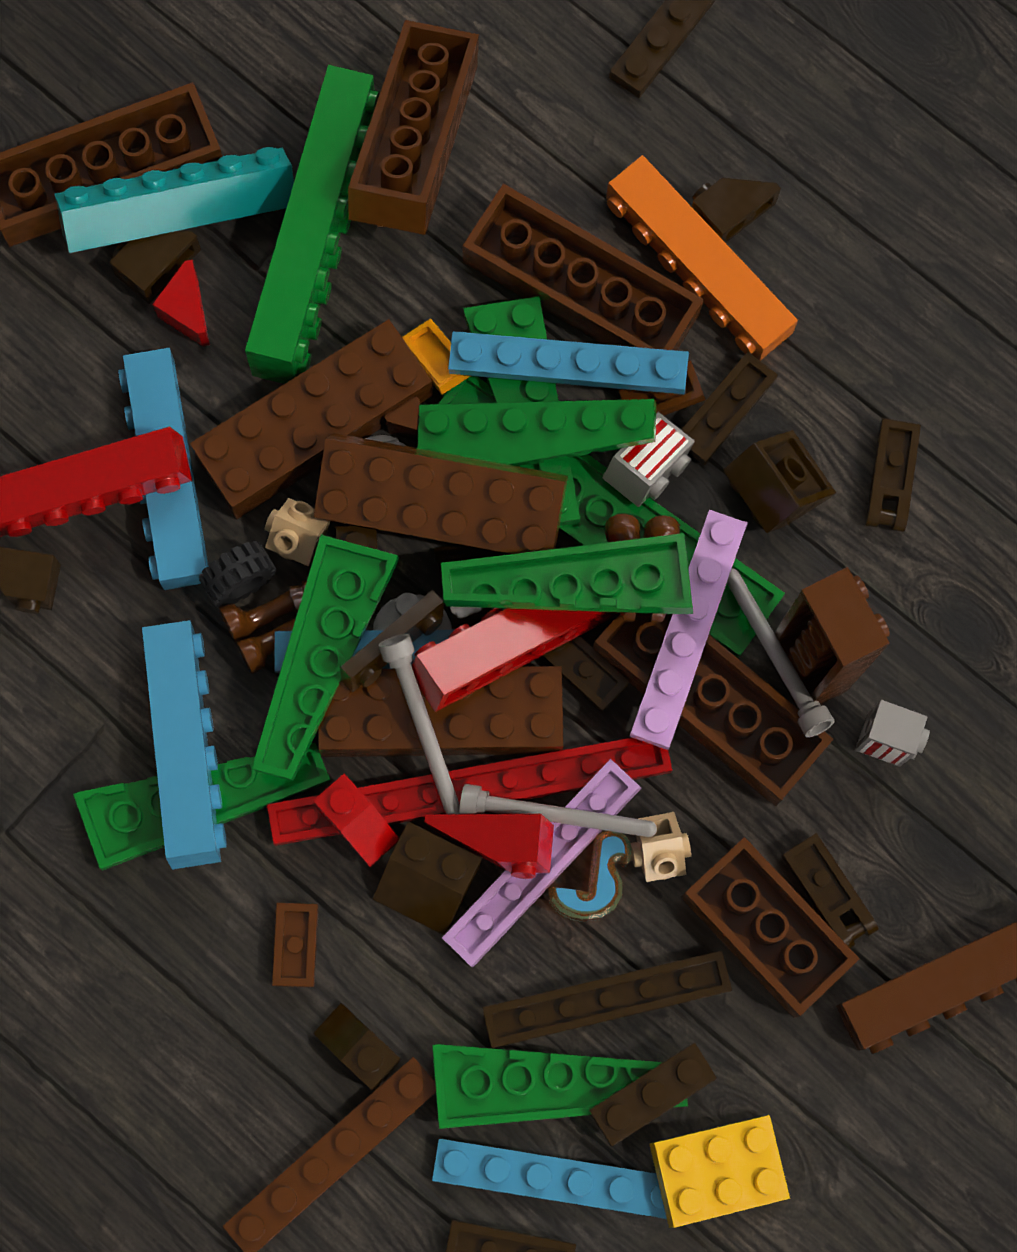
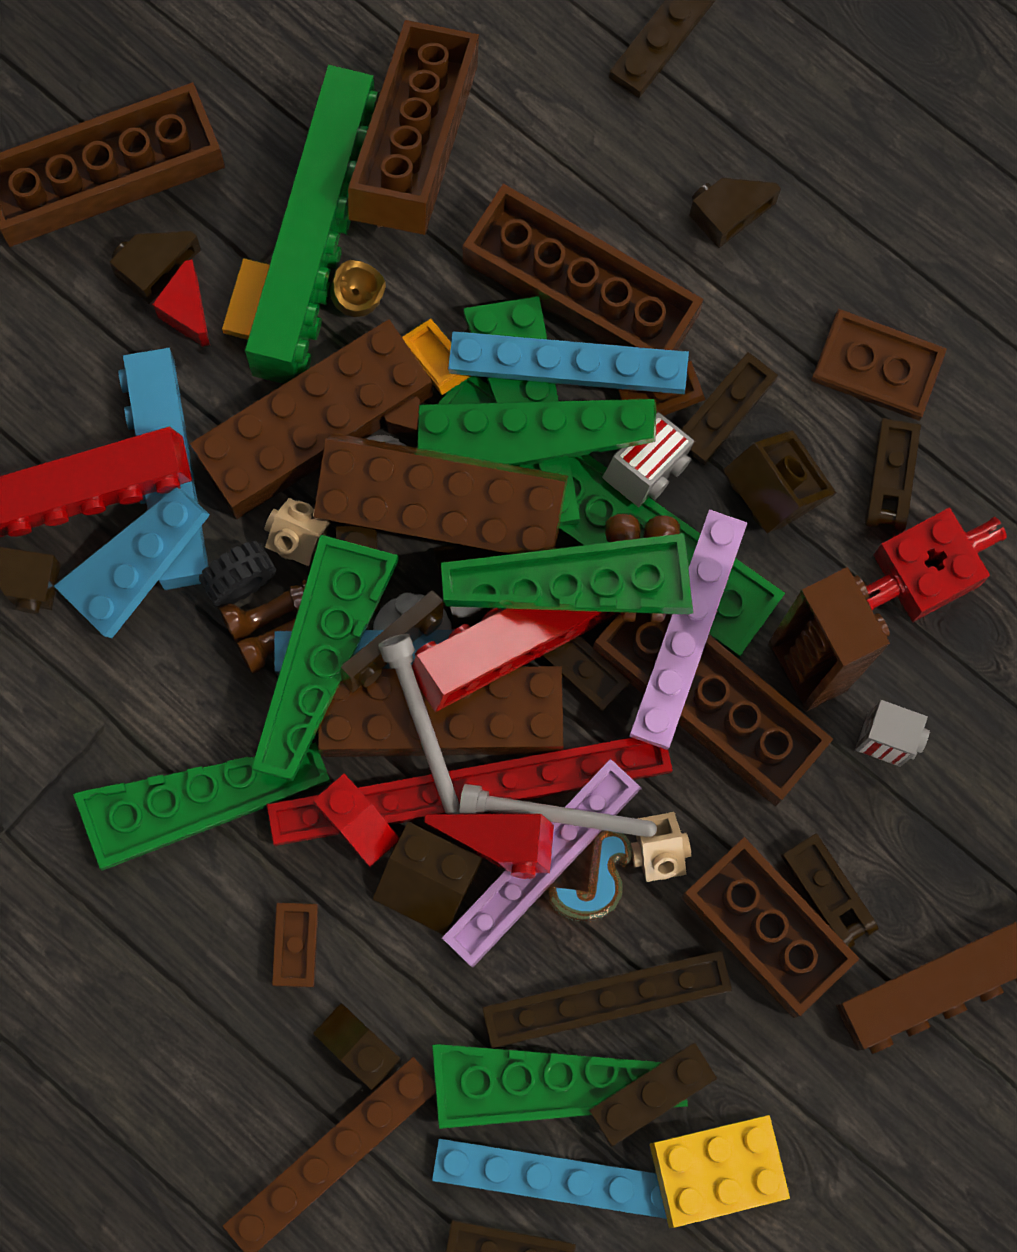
teal brick [55,147,294,253] -> none
dark azure brick [142,620,227,869] -> none
orange brick [606,155,798,361] -> none
light grey piece [727,568,835,737] -> none
none -> dark azure wing [54,487,210,638]
none -> light orange tile [222,258,270,340]
none -> pearl gold piece [330,260,386,317]
none -> reddish brown tile [811,308,947,421]
none -> red brick [866,507,1007,622]

